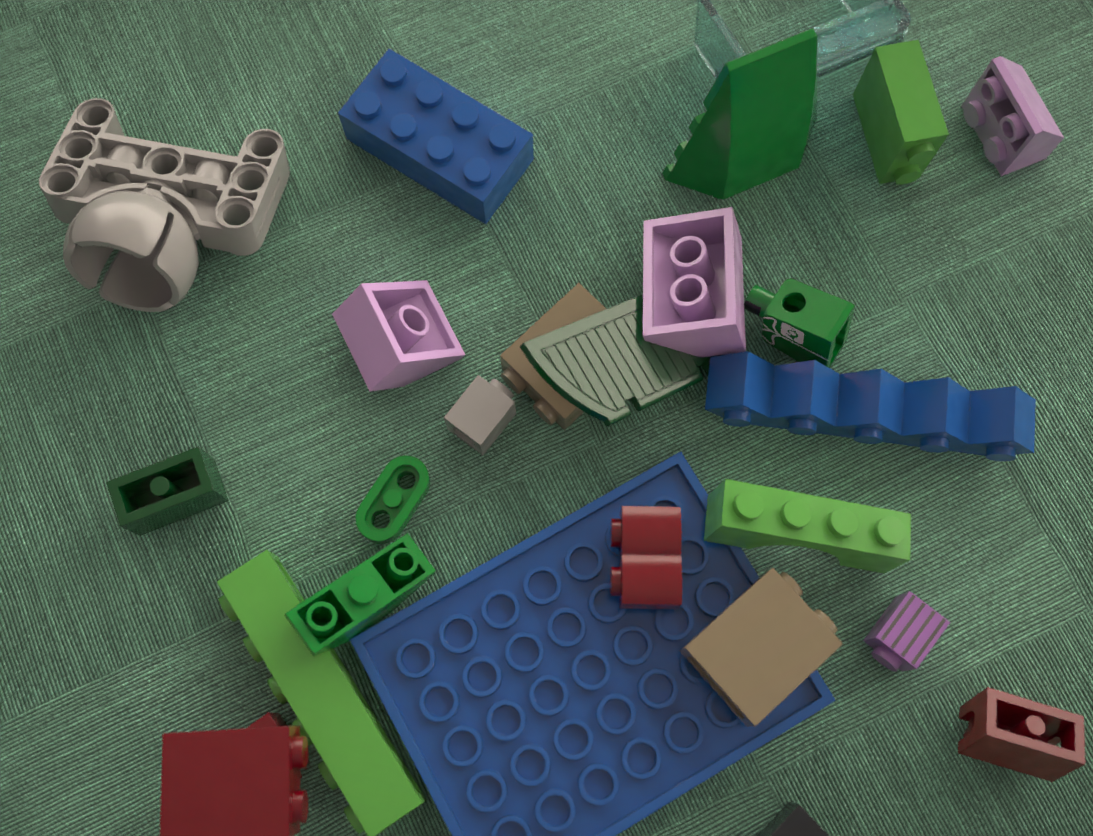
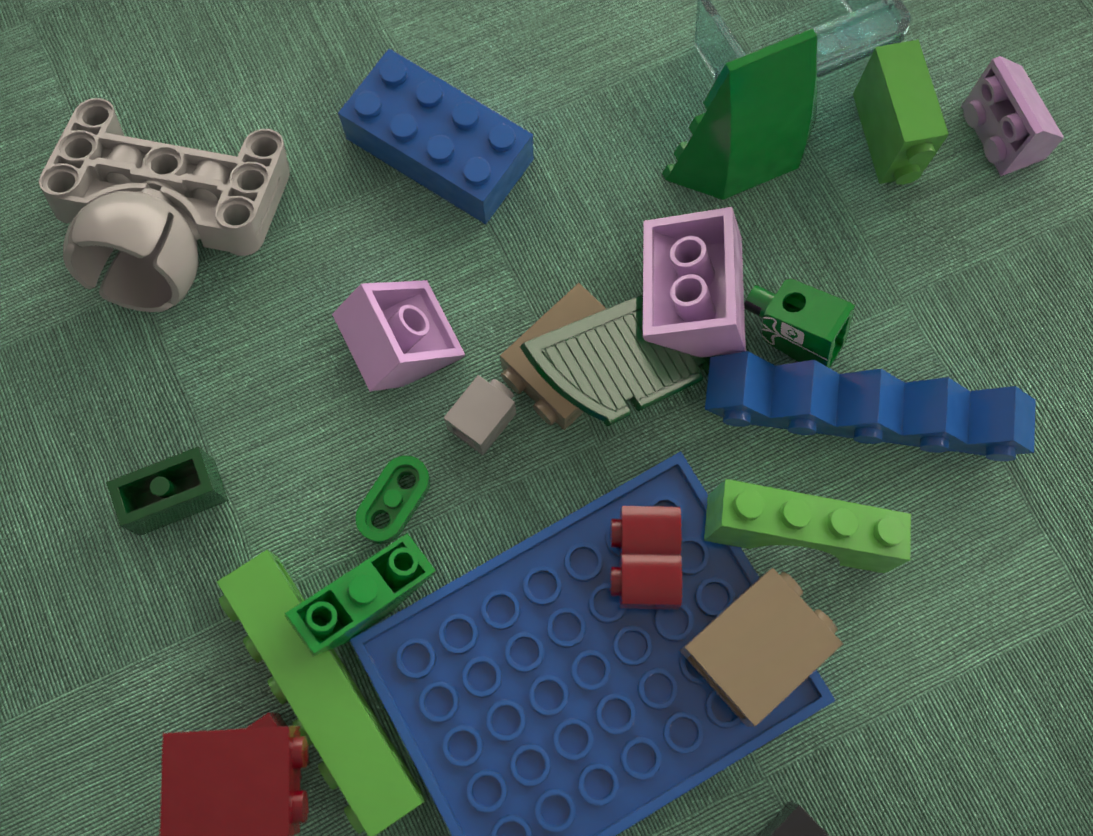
medium lavender brick [863,591,950,672] -> none
dark red brick [958,687,1085,782] -> none

